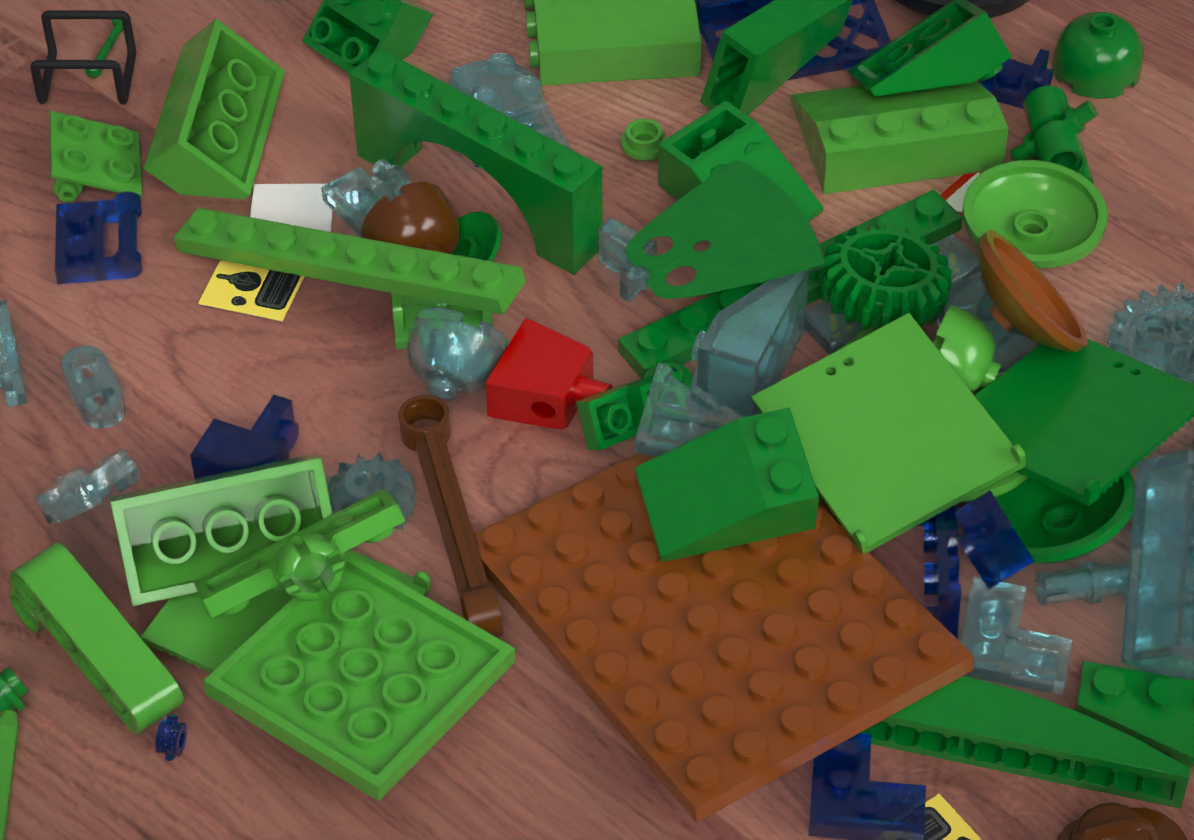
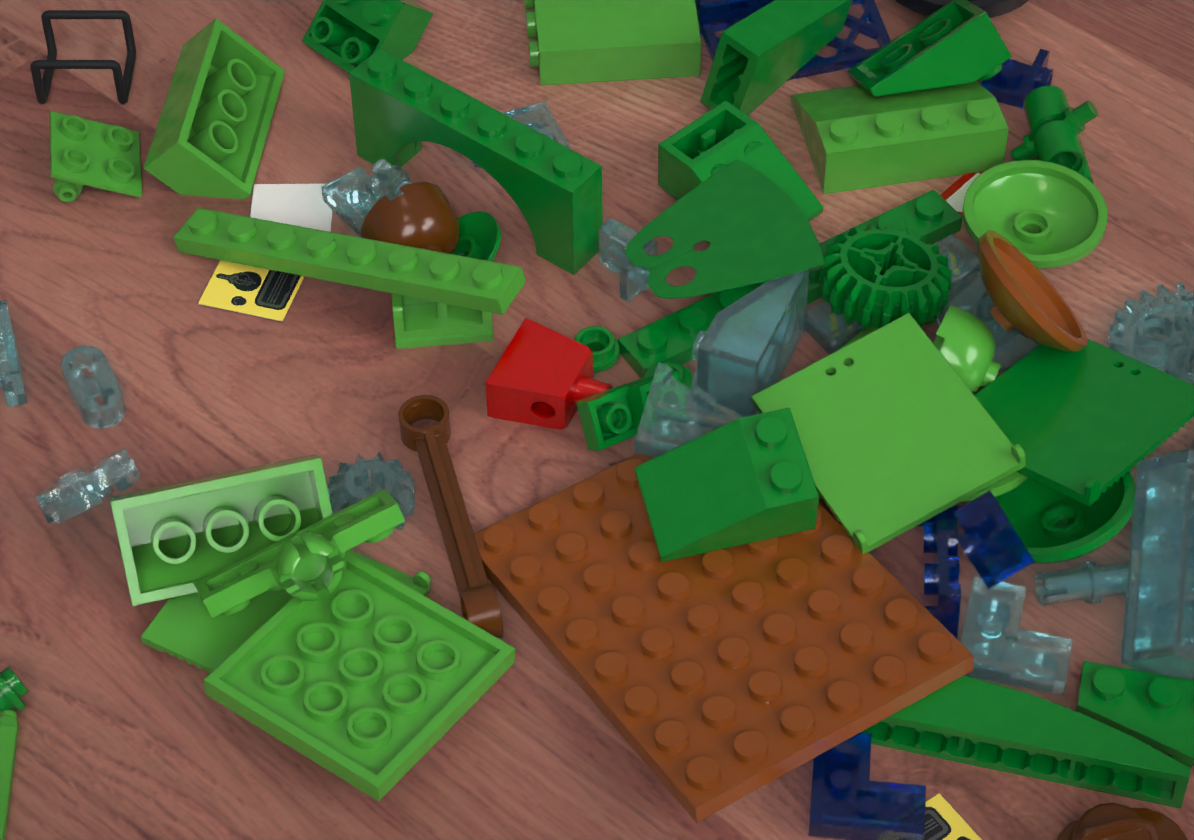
bright green beam [9,542,184,735] -> none
clear blue plate [55,192,142,285] -> none
green hinge [85,19,124,78] -> none
clear blue piece [155,714,187,761] -> none
clear blue brick [190,395,299,479] -> none
clear light blue cylinder [407,308,509,399] -> none
clear light blue piece [448,53,543,122] -> none
bright green plate [621,119,667,161] -> none
green cylinder [1051,12,1144,99] -> none
none -> green plate [574,326,620,372]

